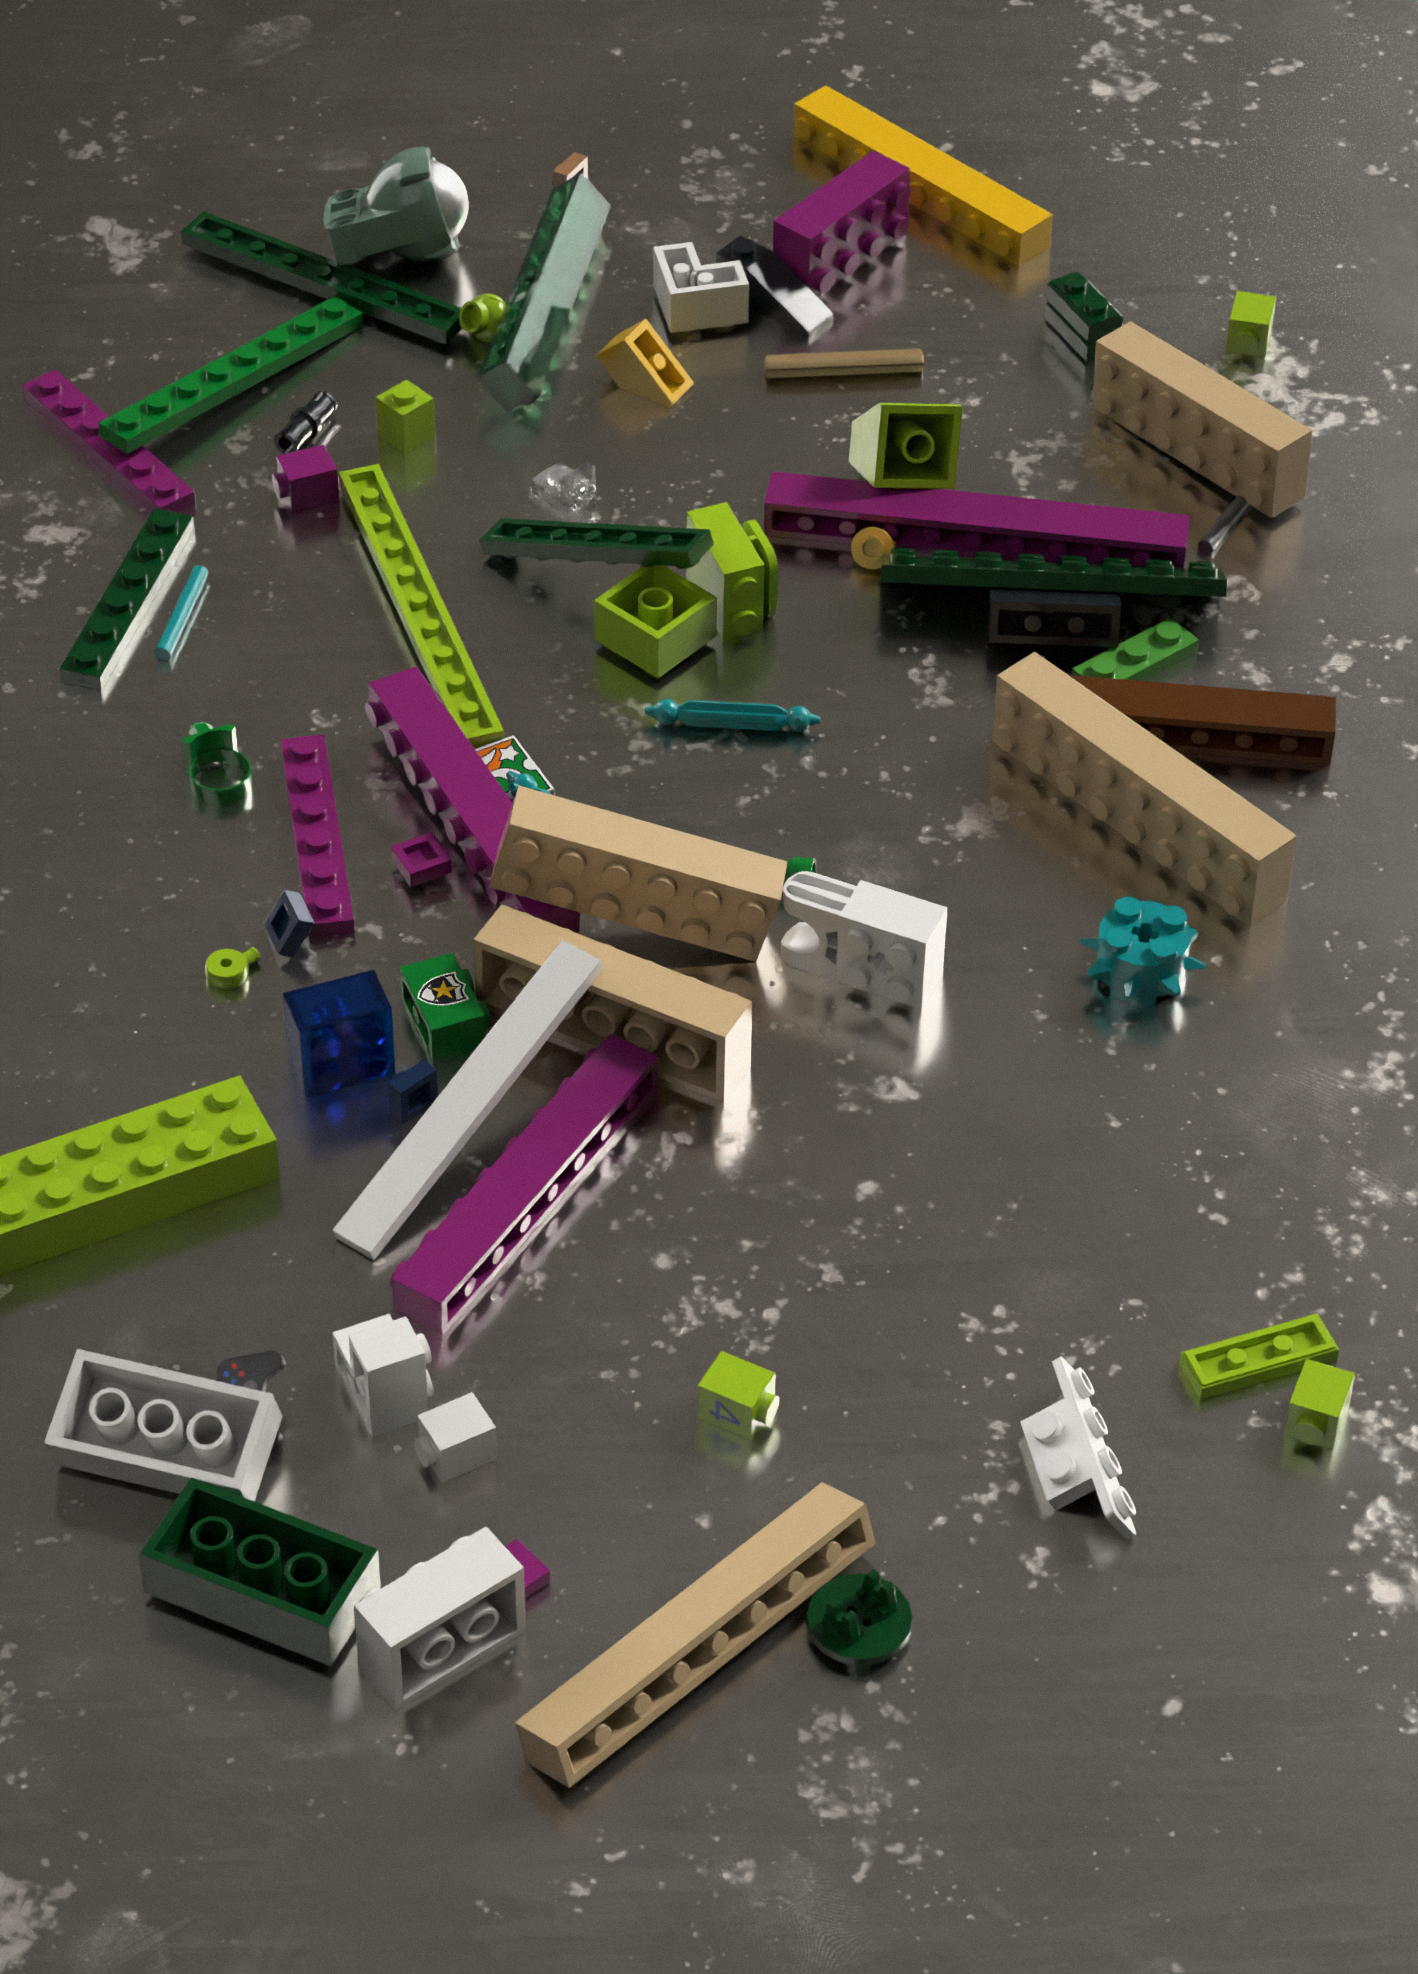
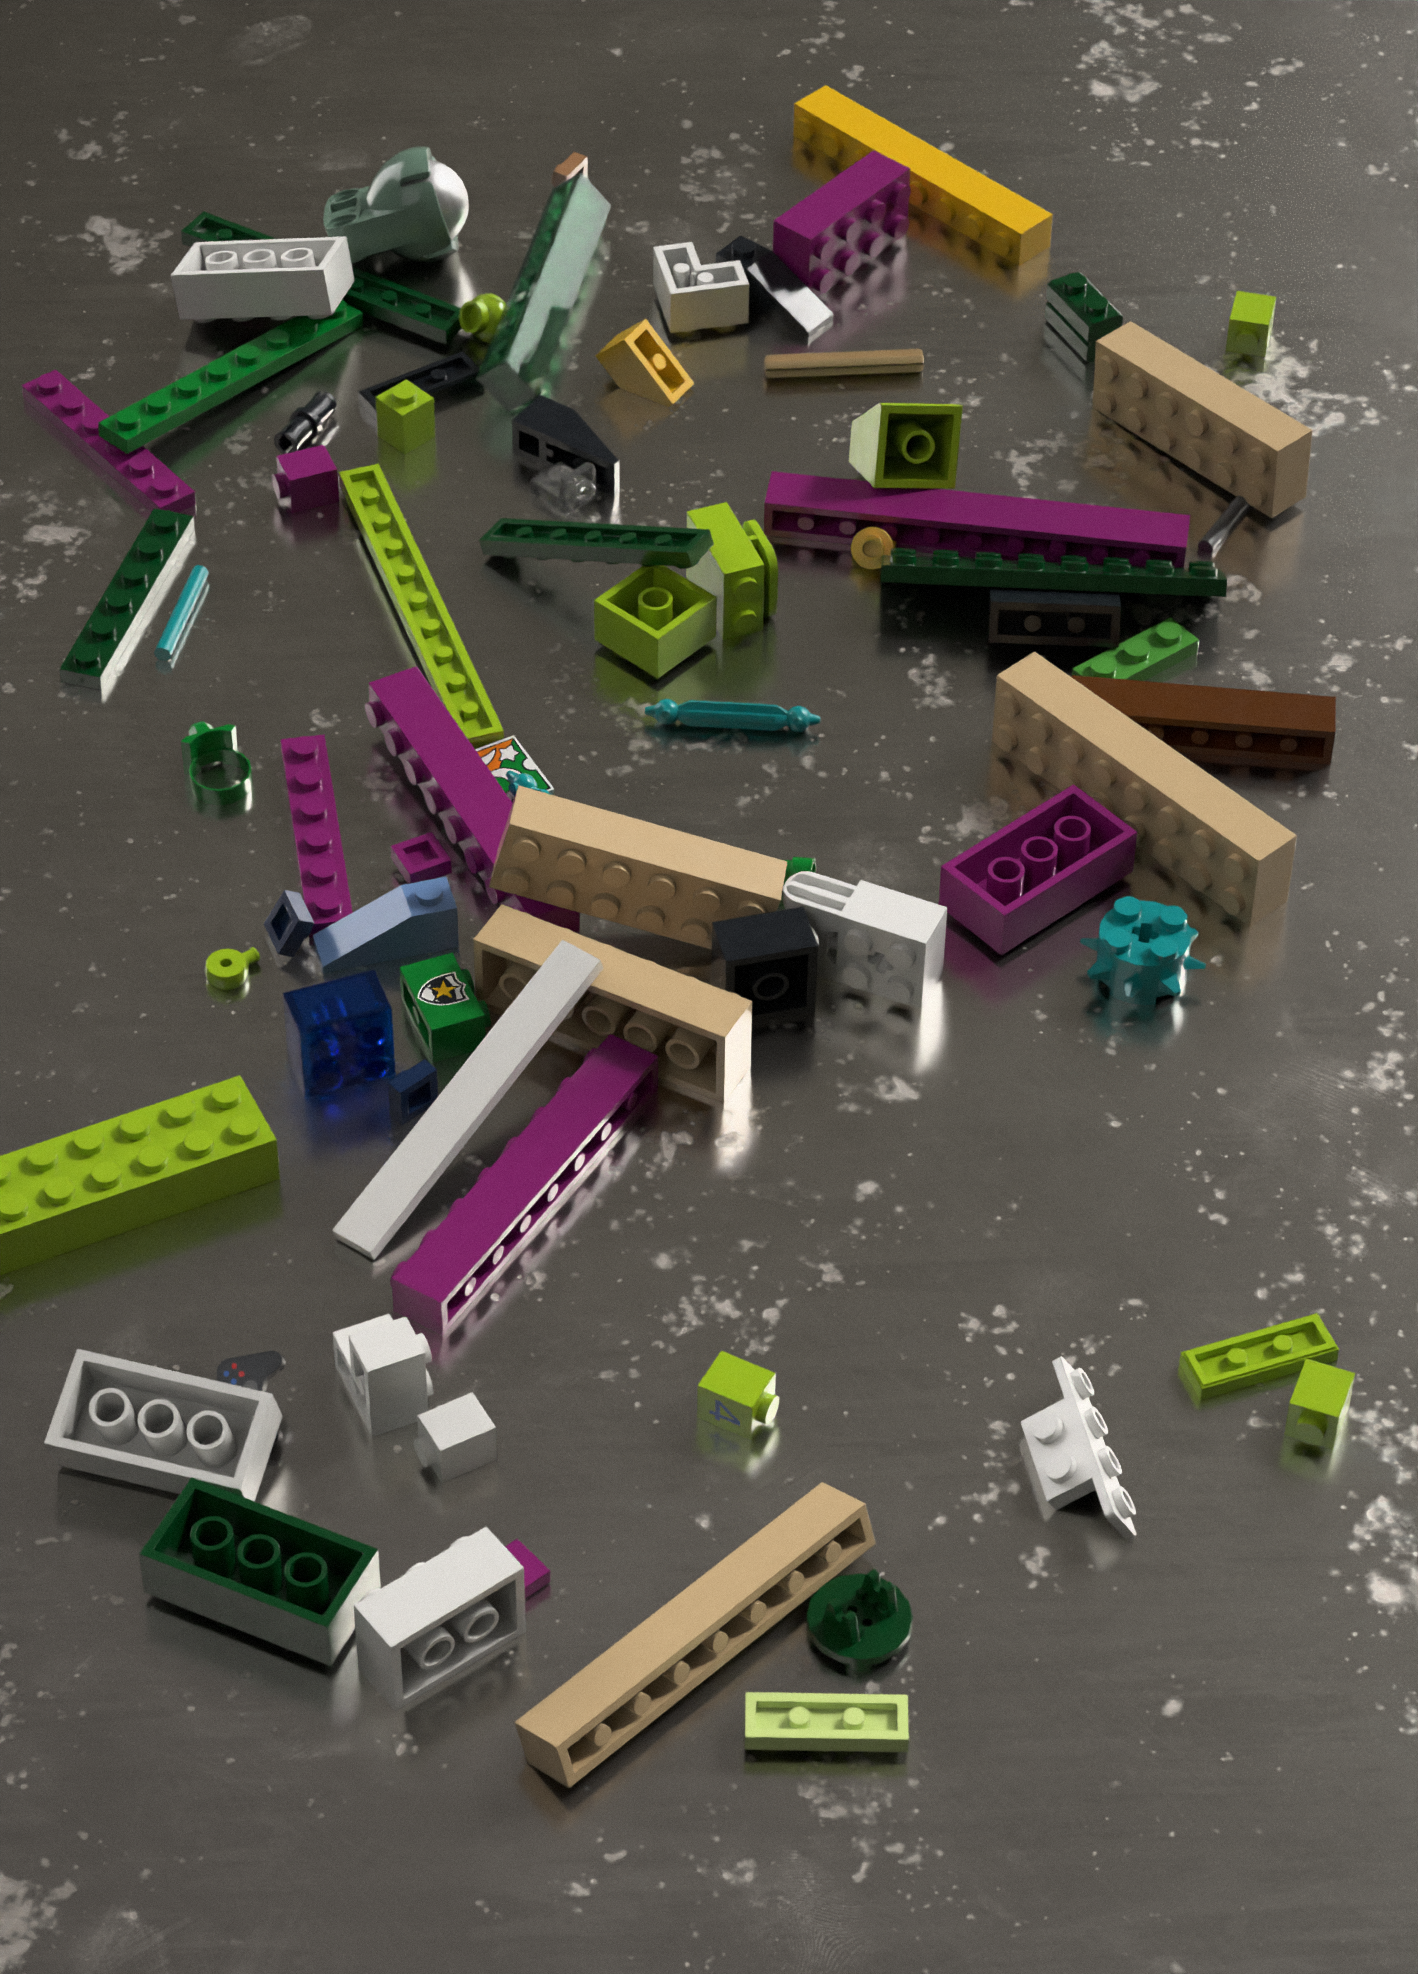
none -> white brick [171,236,355,323]
none -> medium blue slope [313,877,459,973]
none -> black tile [358,351,484,422]
none -> black slope [512,395,619,497]
none -> black brick [711,907,818,1022]
none -> yellowish green plate [745,1692,909,1752]
none -> magenta brick [938,784,1137,955]

